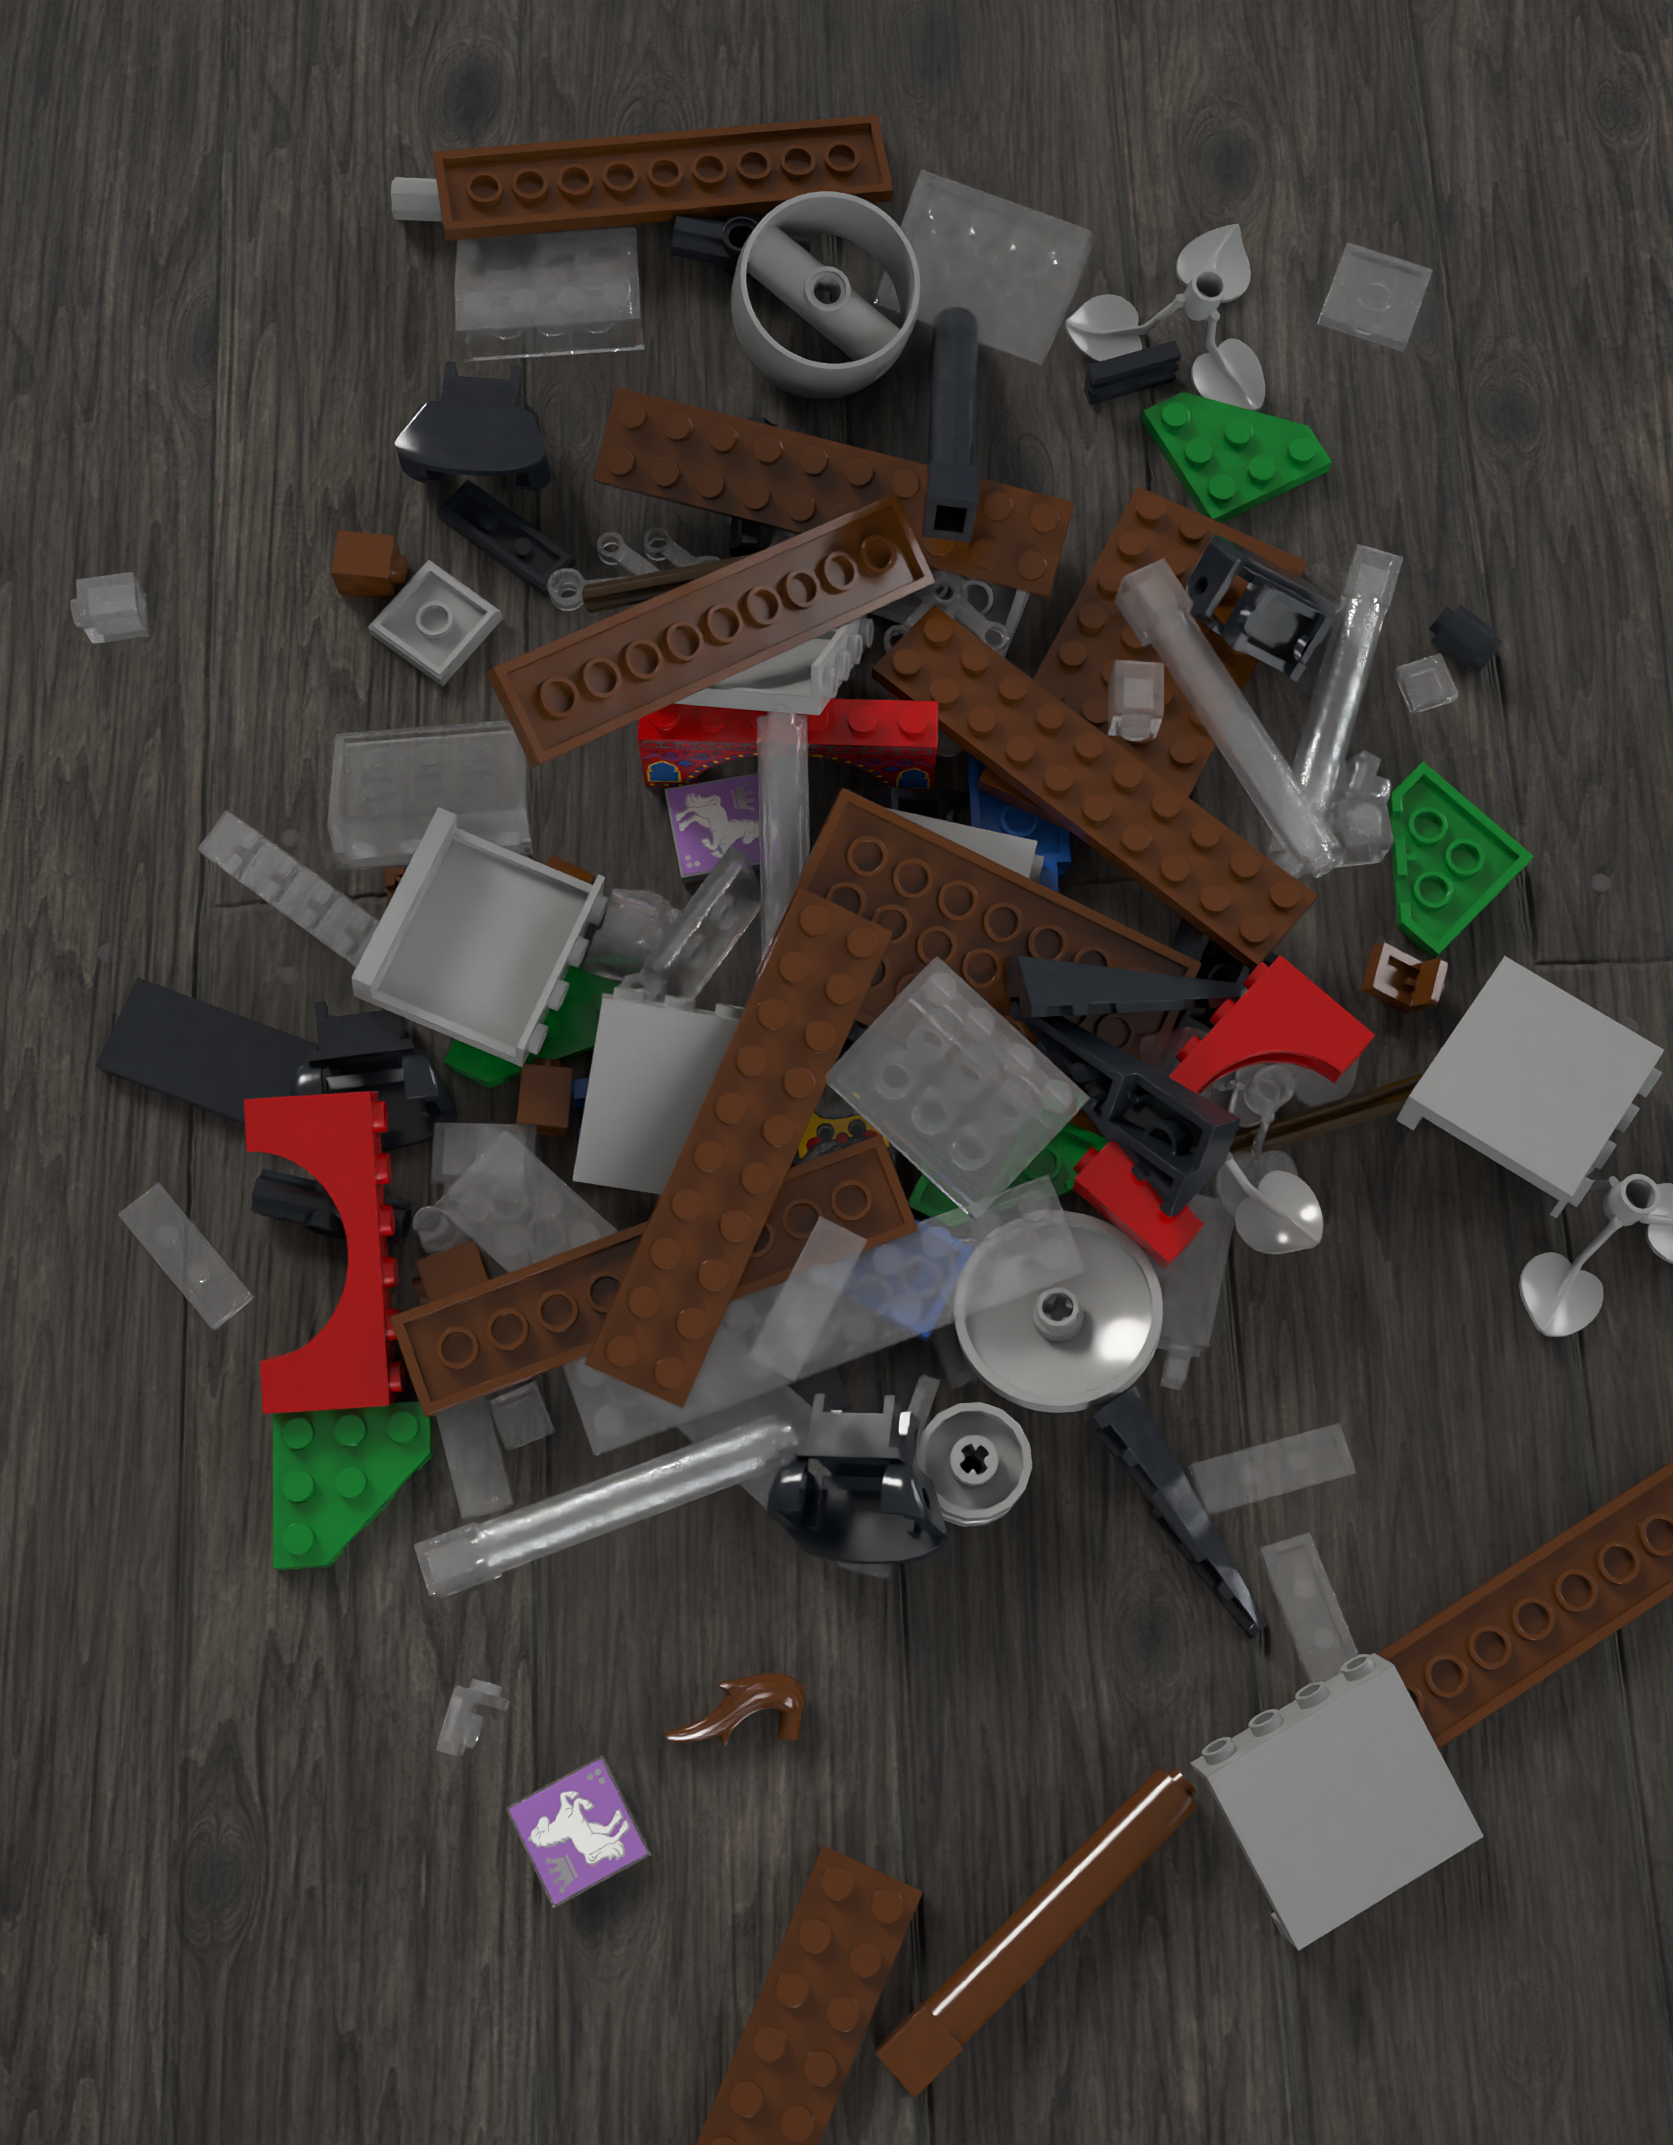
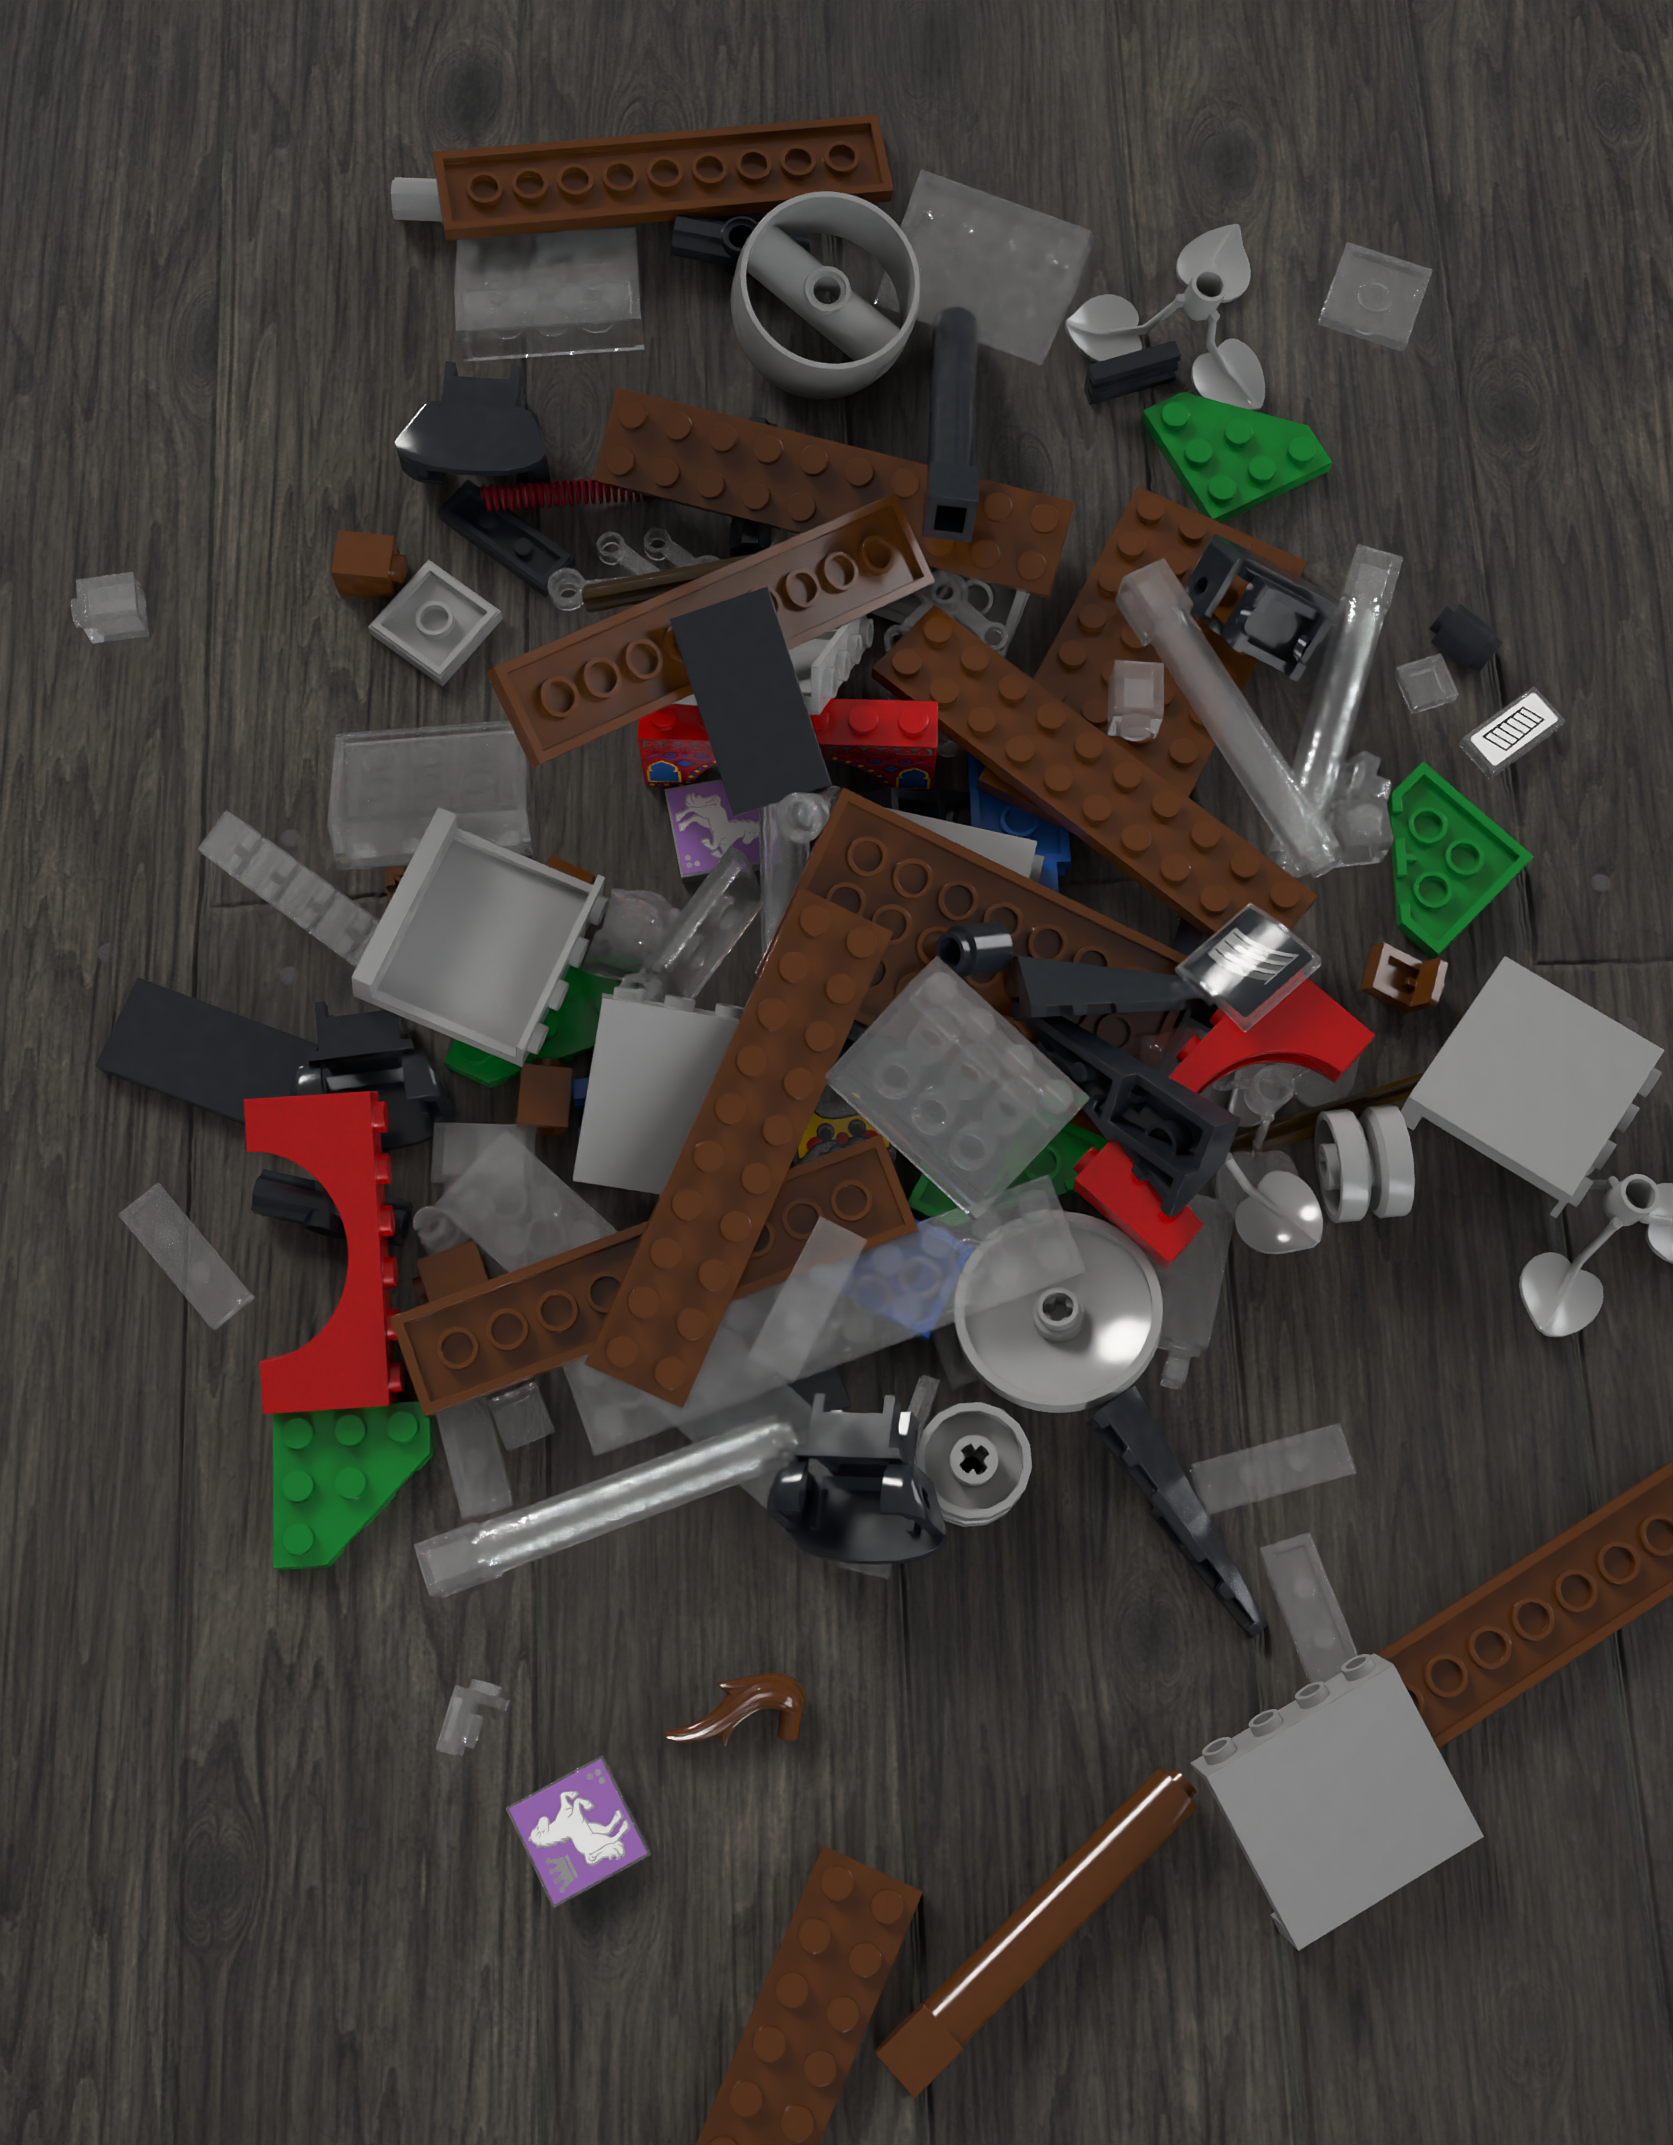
none -> dark red piece [480,477,661,512]
none -> black tile [670,586,832,816]
none -> clear pin [777,786,841,843]
none -> black brick [936,921,1013,977]
none -> slope [1175,903,1321,1033]
none -> light grey wheel [1314,1104,1415,1223]
none -> tile [1458,686,1566,780]

